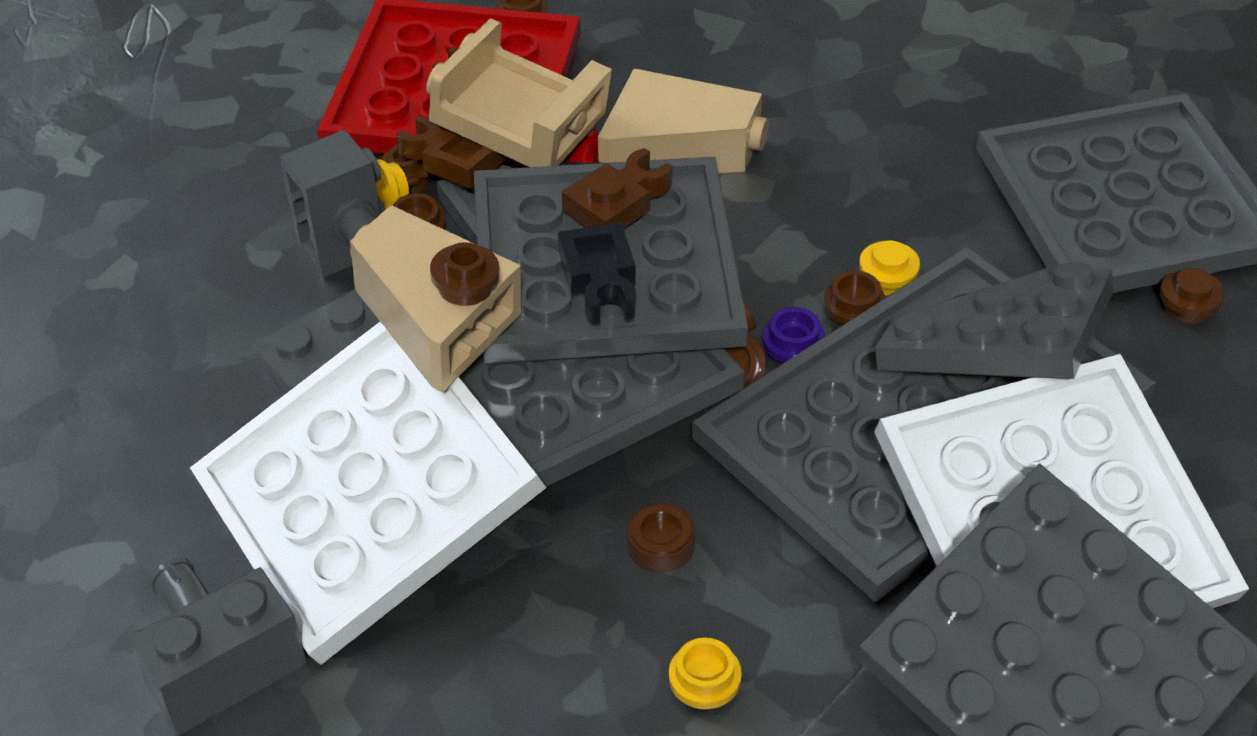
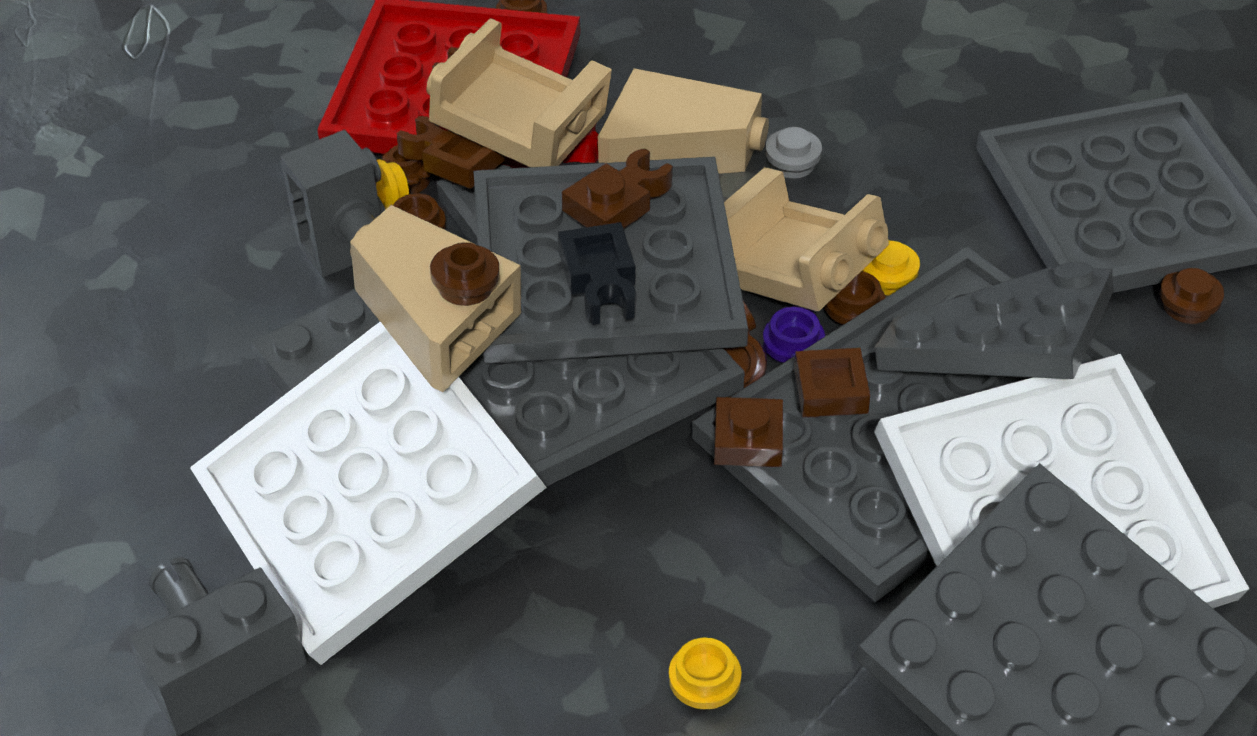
reddish brown tile [627,503,695,572] -> none
none -> reddish brown plate [714,397,783,467]
none -> tan panel [724,167,889,312]
none -> light grey plate [765,127,822,178]
none -> reddish brown plate [794,347,870,418]

